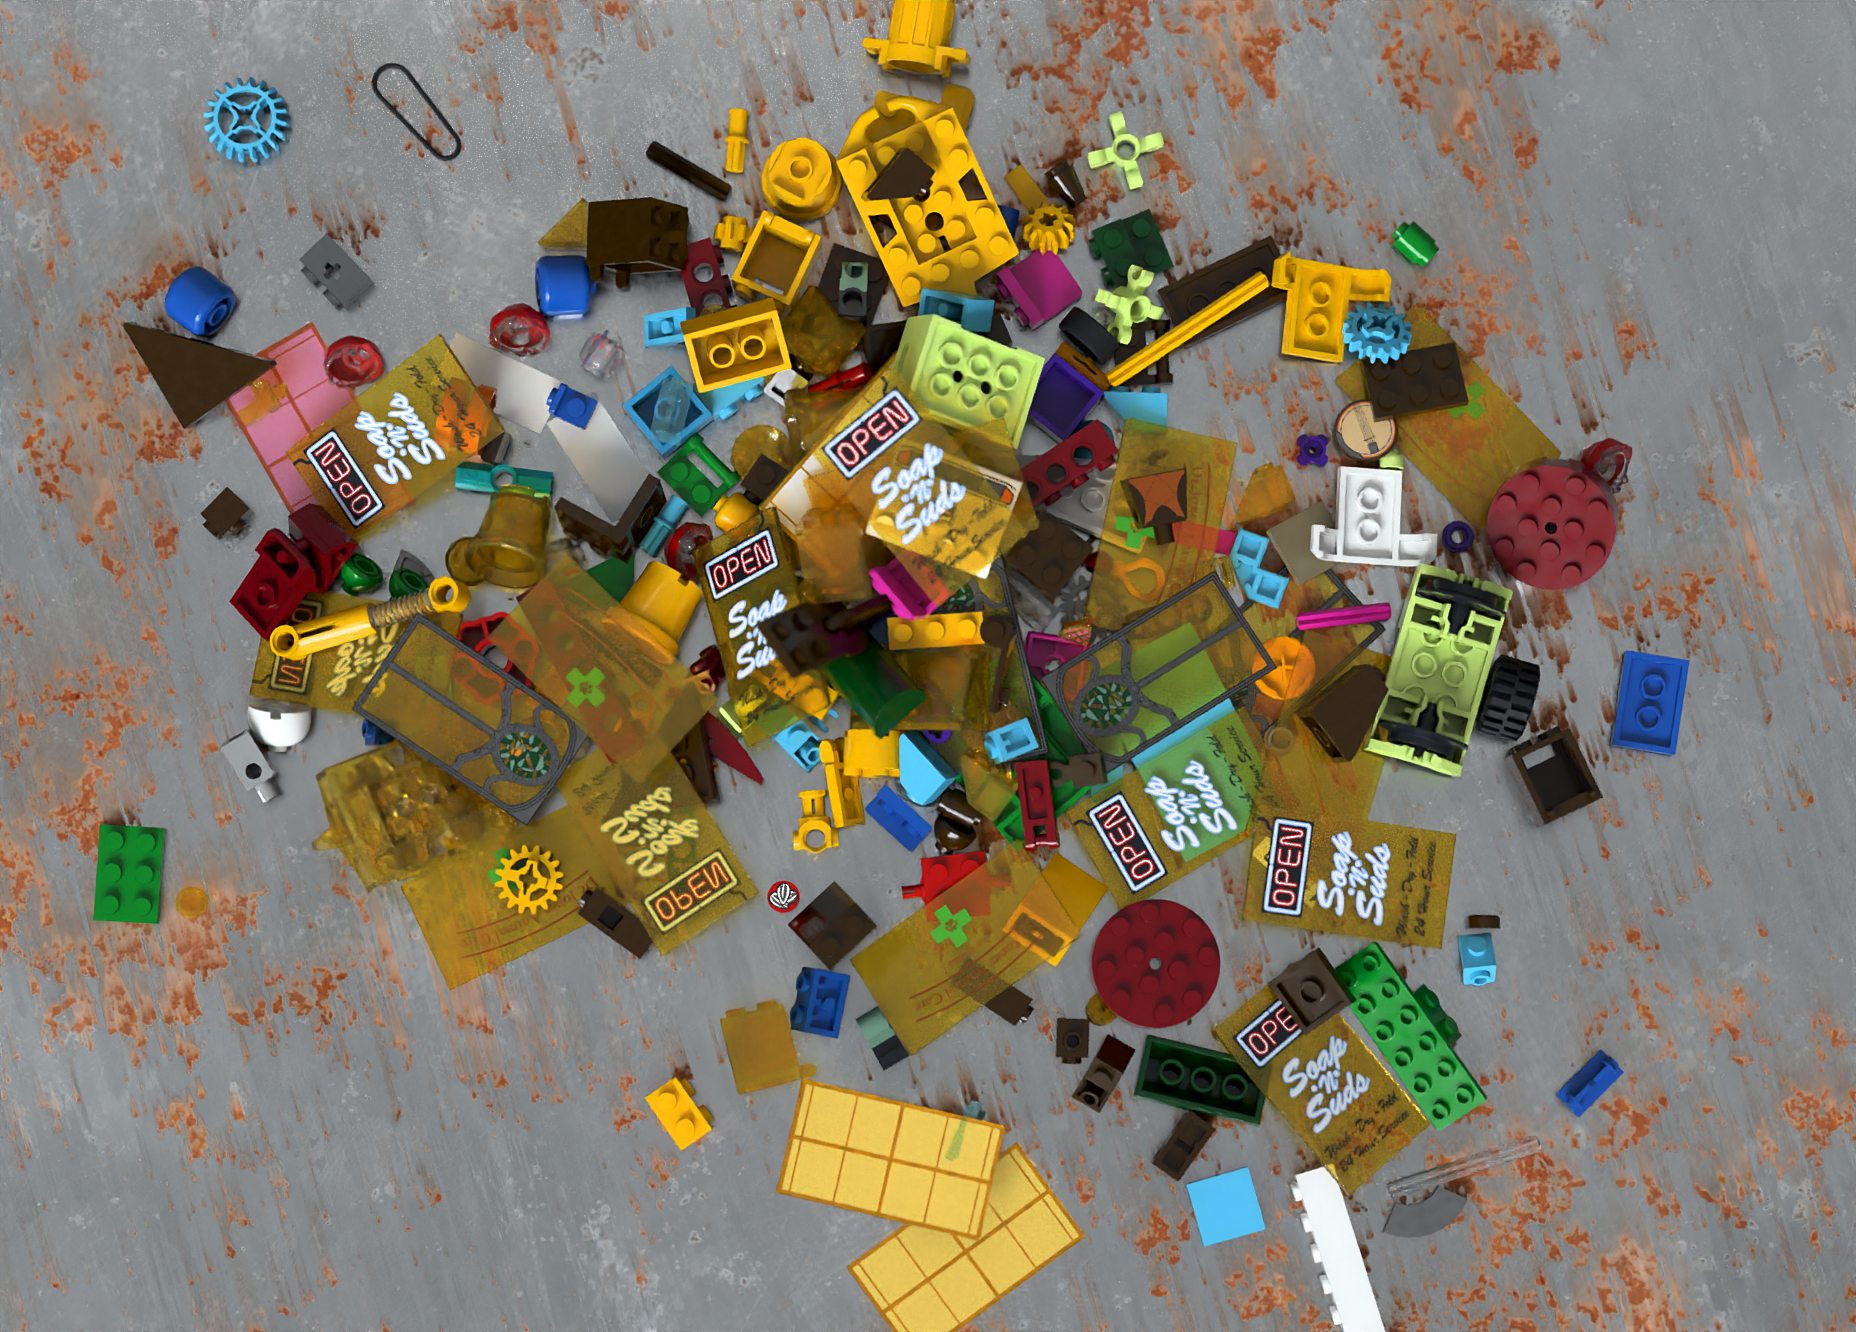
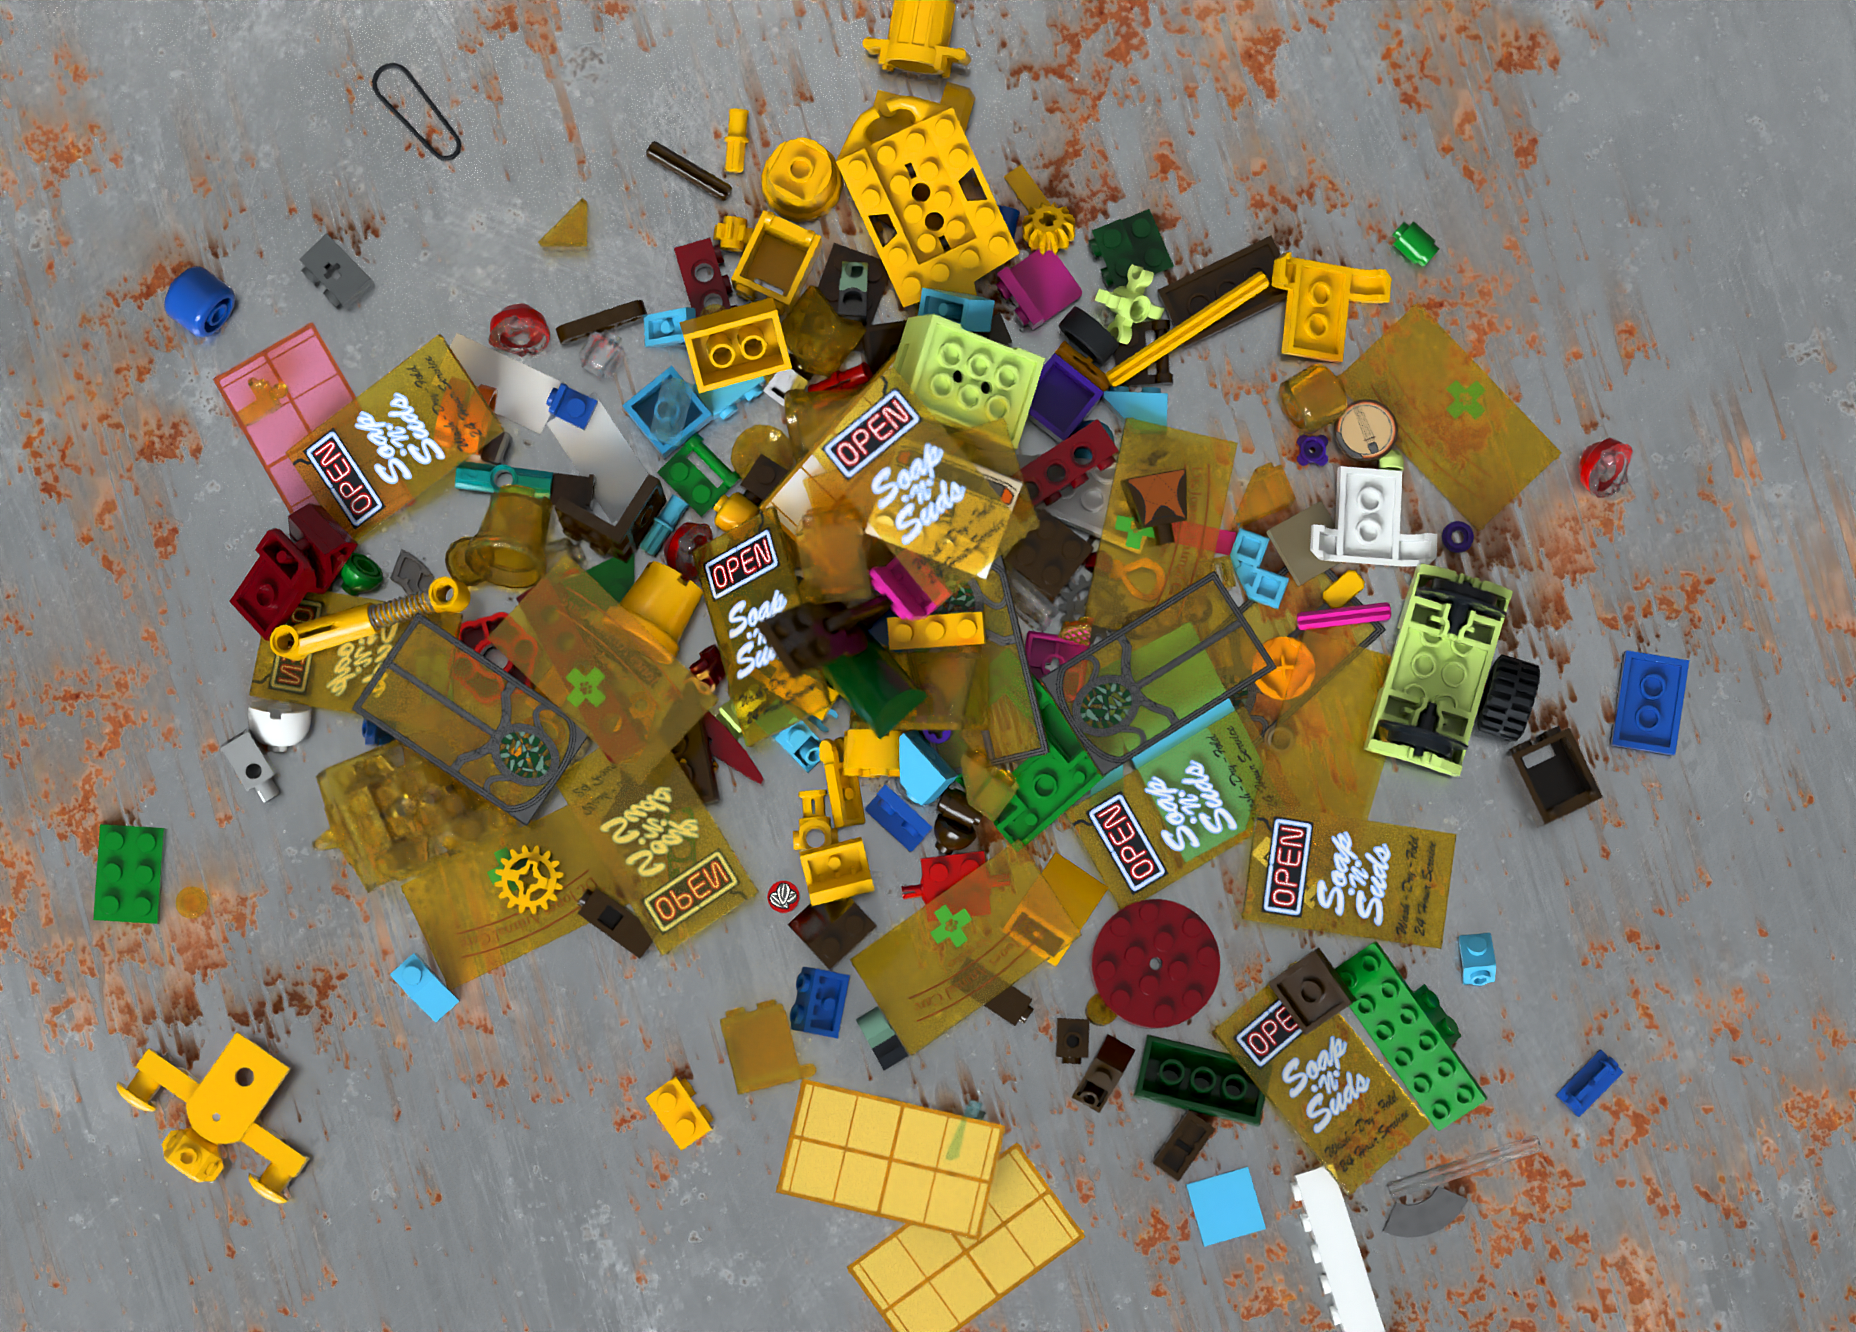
dark brown tile [122,322,277,429] -> none
dark brown brick [201,487,254,539] -> none
medium azure gear [204,77,290,163] -> none
clear hair [323,335,384,391] -> none
green brick [389,568,429,603] -> none
blue head [535,255,596,316] -> none
dark brown container [586,197,689,289] -> none
dark brown slope [860,147,936,202] -> none
dark brown door [980,613,1017,713] -> none
medium azure bracket [984,717,1039,764] -> none
dark red plate [1015,759,1060,852] -> none
dark brown cone [1045,160,1087,209] -> none
dark brown plate [1048,750,1108,788] -> none
yellowish green pin [1087,111,1164,190] -> none
dark brown slope [1295,664,1389,763] -> none
medium azure gear [1342,302,1412,363] -> none
dark brown plate [1361,342,1469,423] -> none
dark brown tile [1466,915,1500,929] -> none
dark red piece [1487,457,1619,590] -> none
none -> yellow piece [116,1032,310,1203]
none -> medium azure slope [390,953,460,1022]
none -> dark brown bracket [550,473,597,510]
none -> dark brown beam [556,300,648,344]
none -> yellow bracket [799,837,875,906]
none -> clear yellow head [1278,364,1348,434]
none -> yellow piece [1323,570,1365,609]

